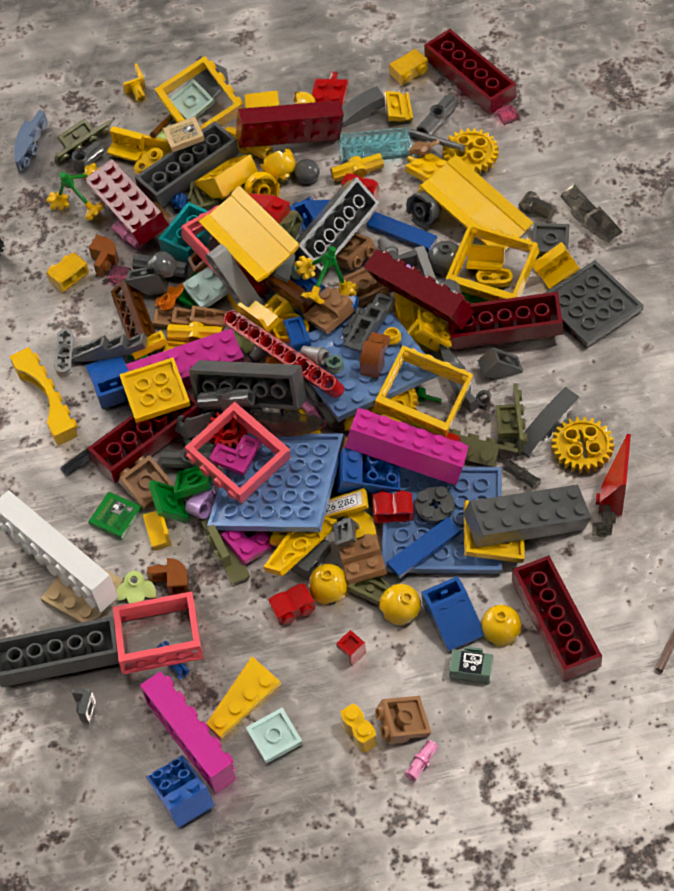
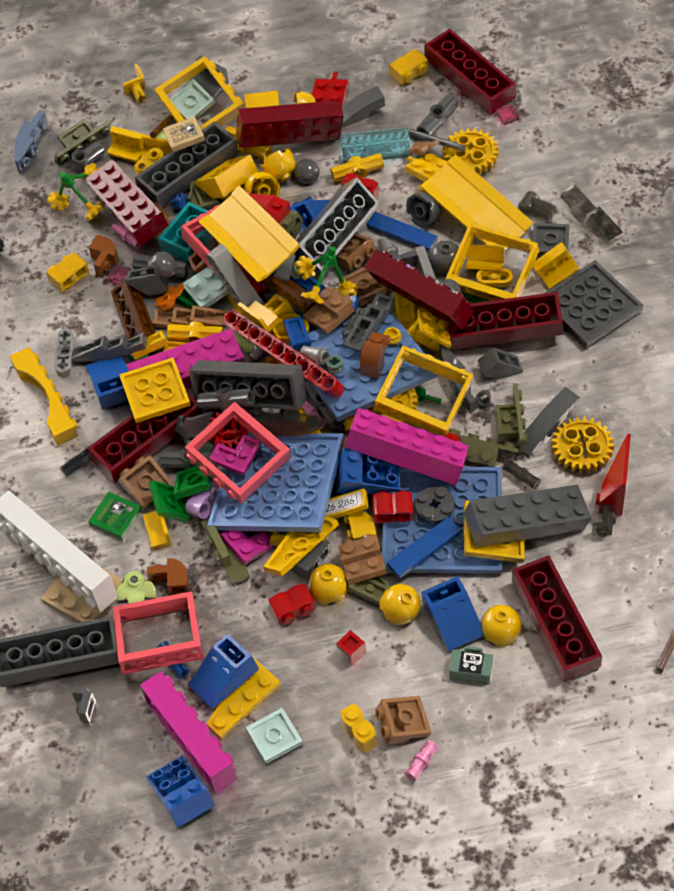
dark grey bracket [333,518,359,548] -> none
yellow plate [384,91,413,123] -> none
none -> blue slope [188,634,259,709]

